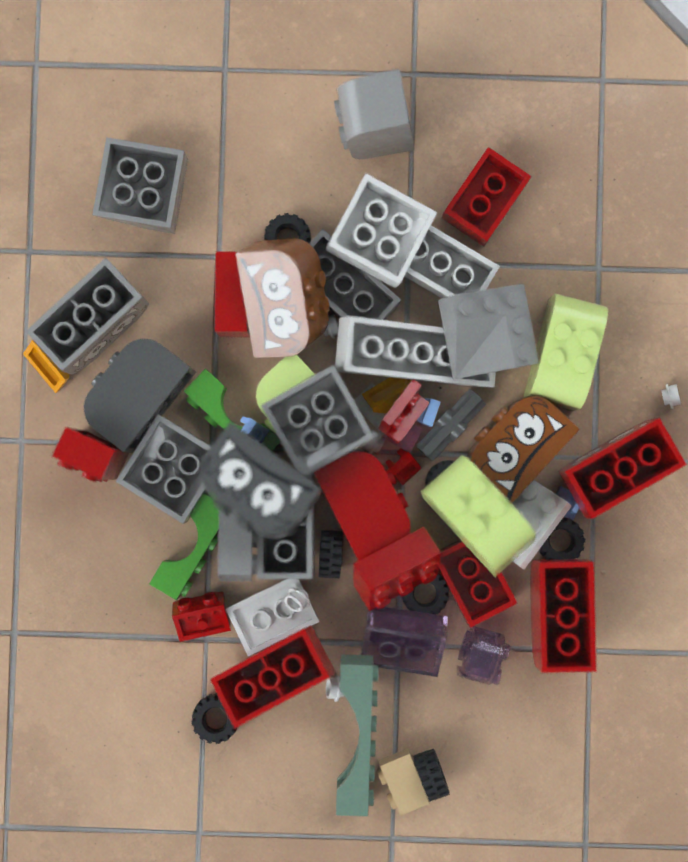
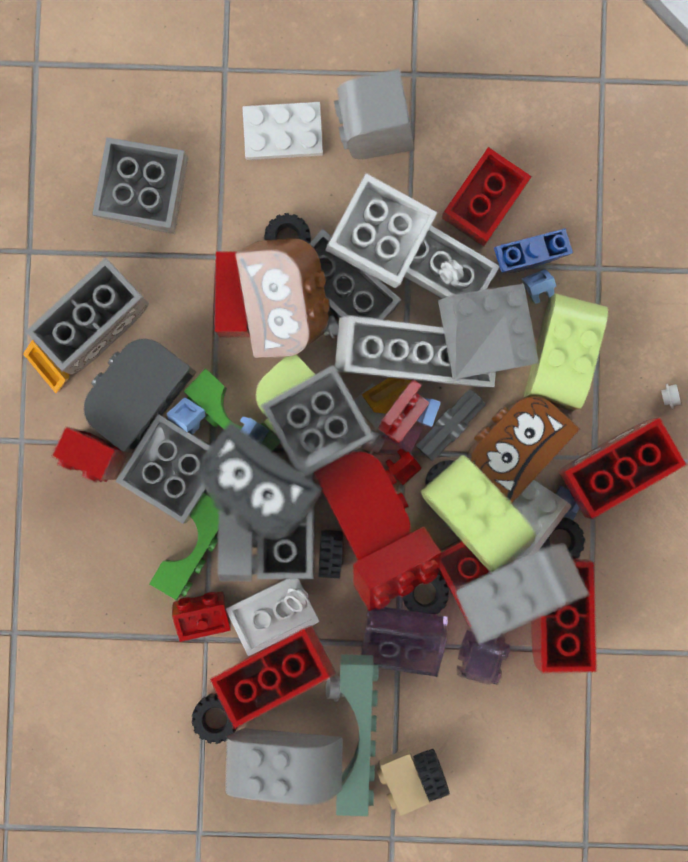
none -> light blue tile [167,397,205,434]
none -> light grey brick [226,728,343,805]
none -> white plate [243,102,323,160]
none -> white plate [439,260,464,286]
none -> light grey brick [456,544,589,644]
none -> blue slope [494,228,573,273]
none -> light blue tile [522,269,557,304]

